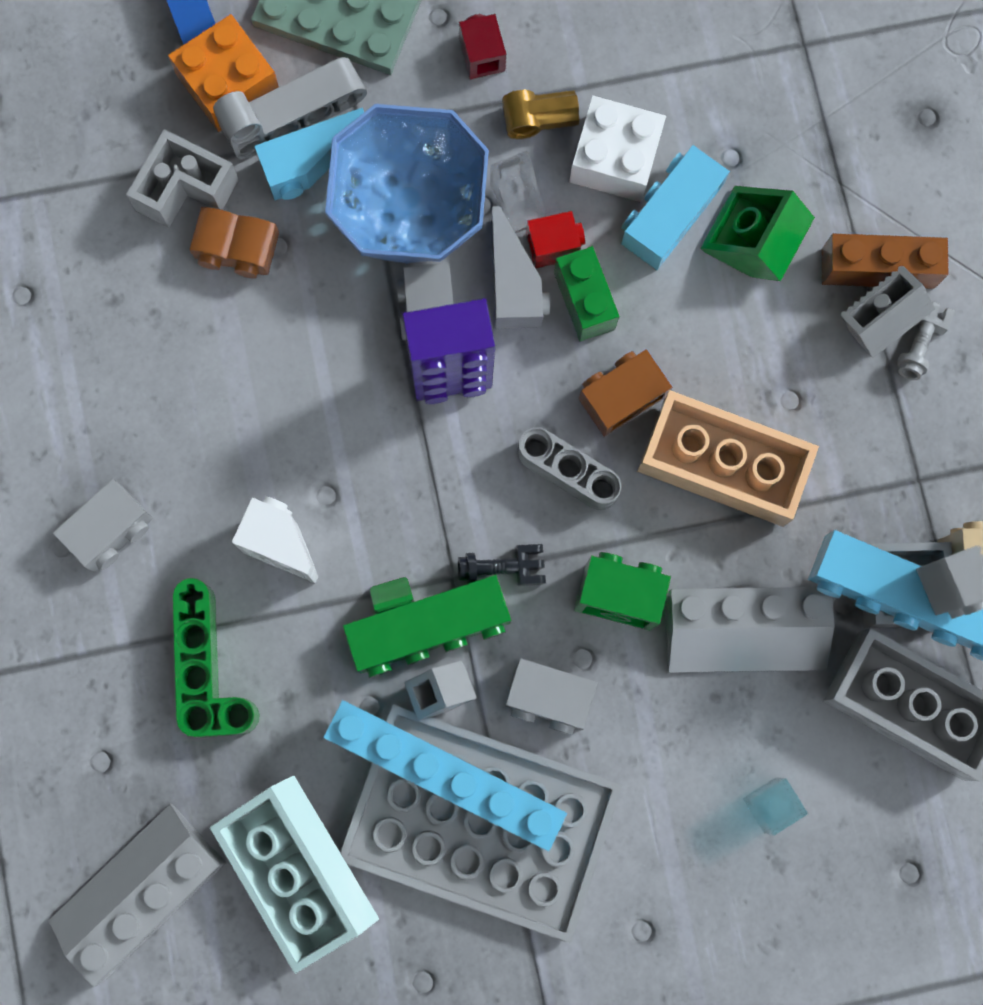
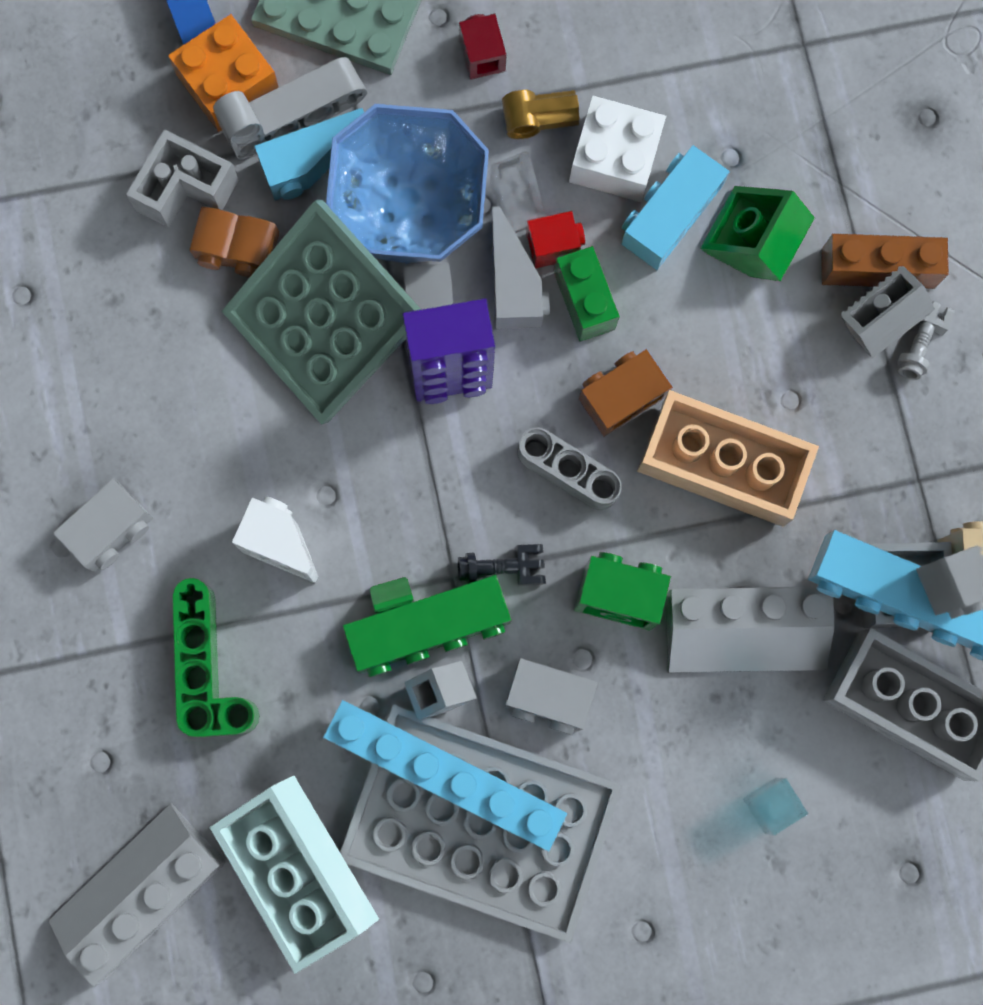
none -> sand green plate [222,200,421,425]

